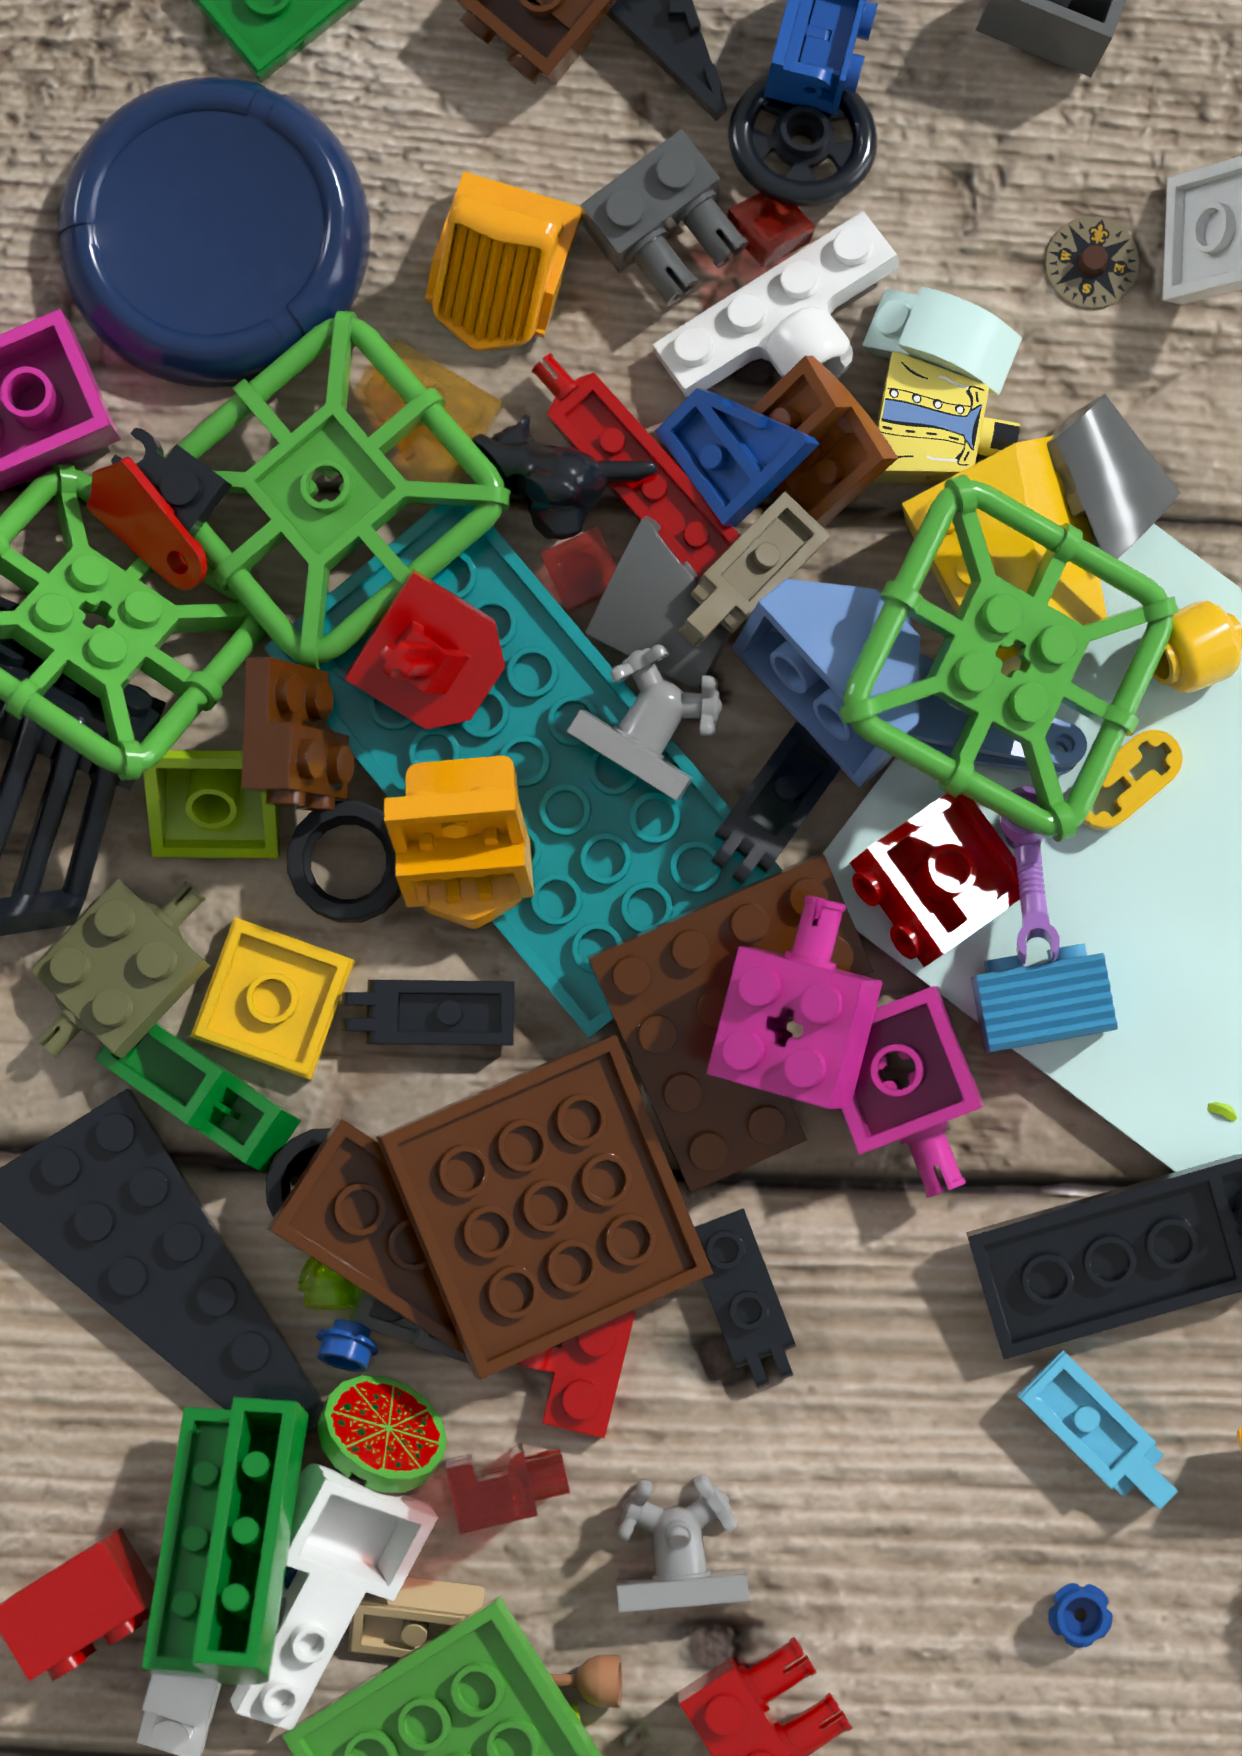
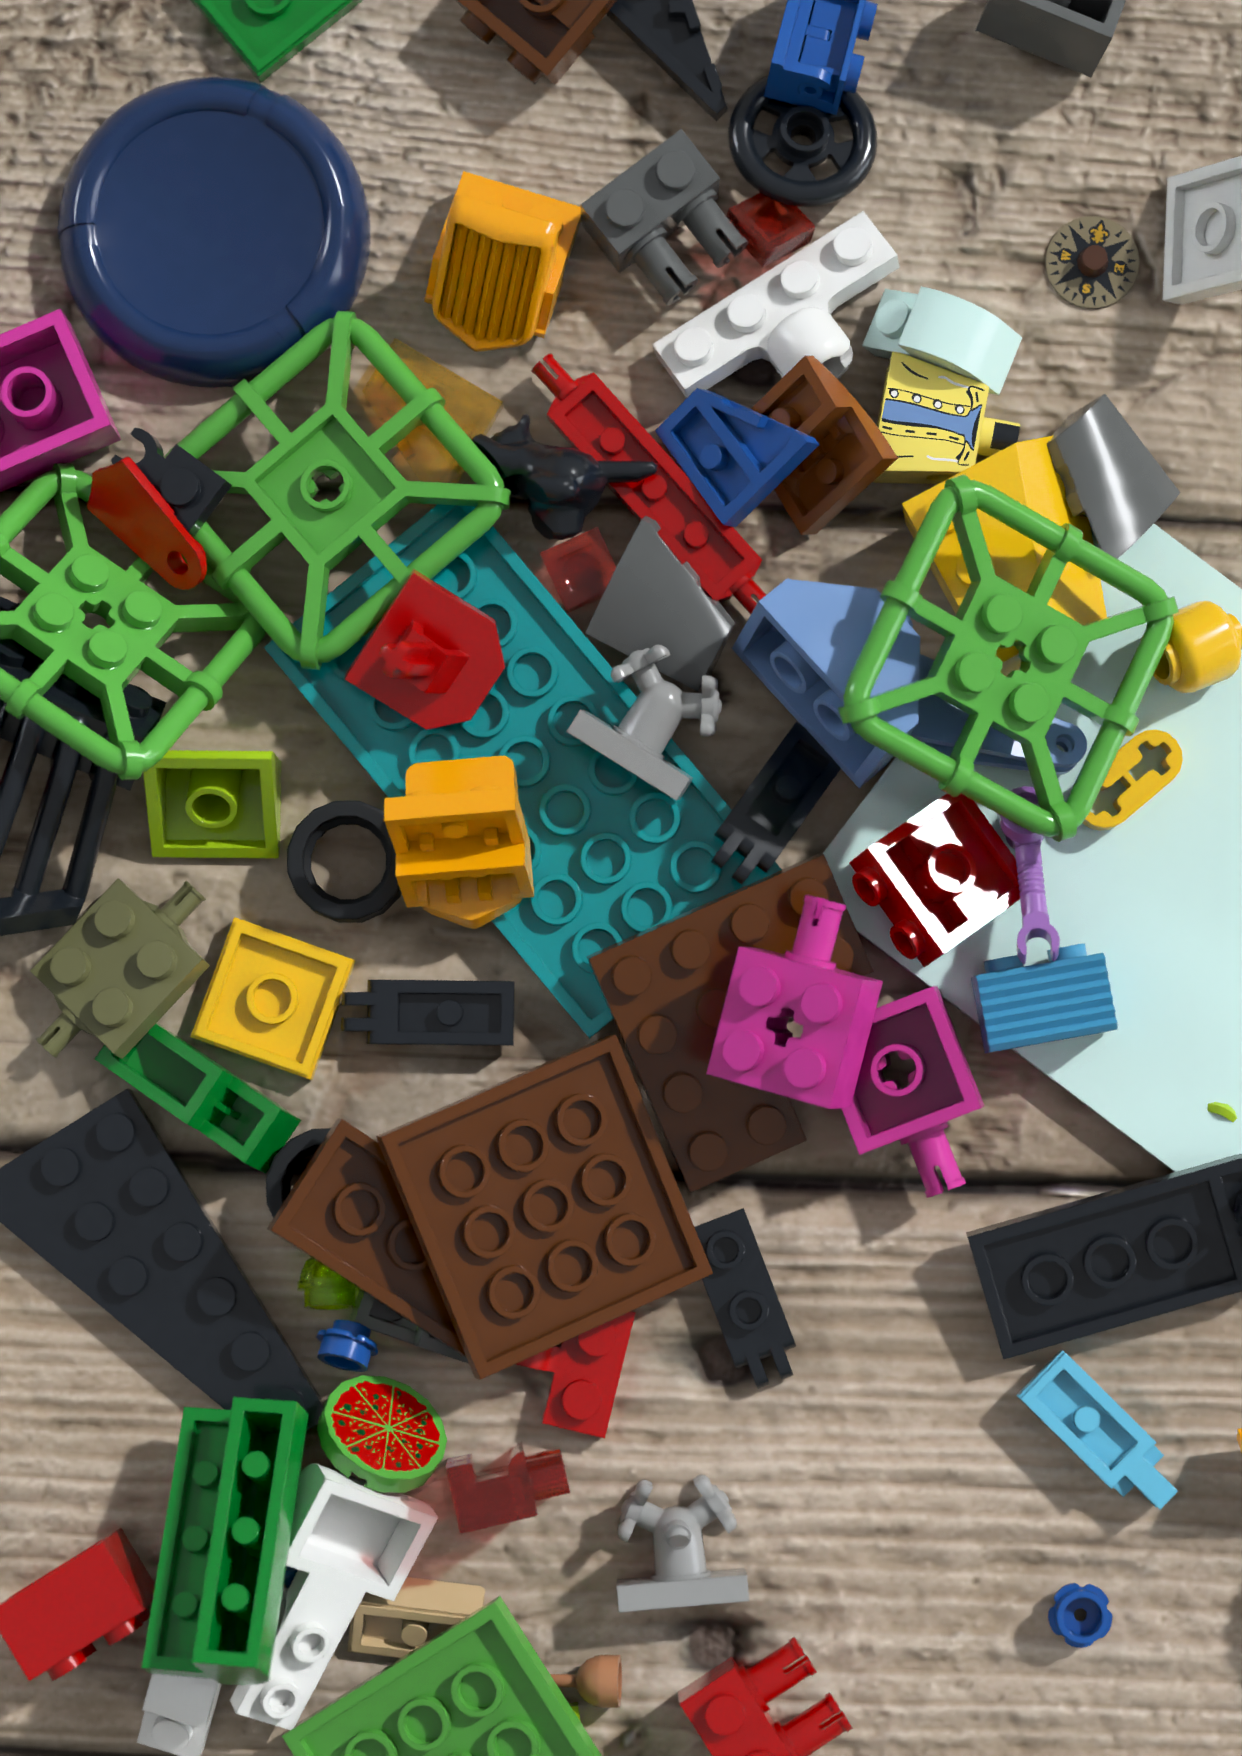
reddish brown plate [241,657,354,811] -> none
dark tan hinge [678,492,831,649] -> none

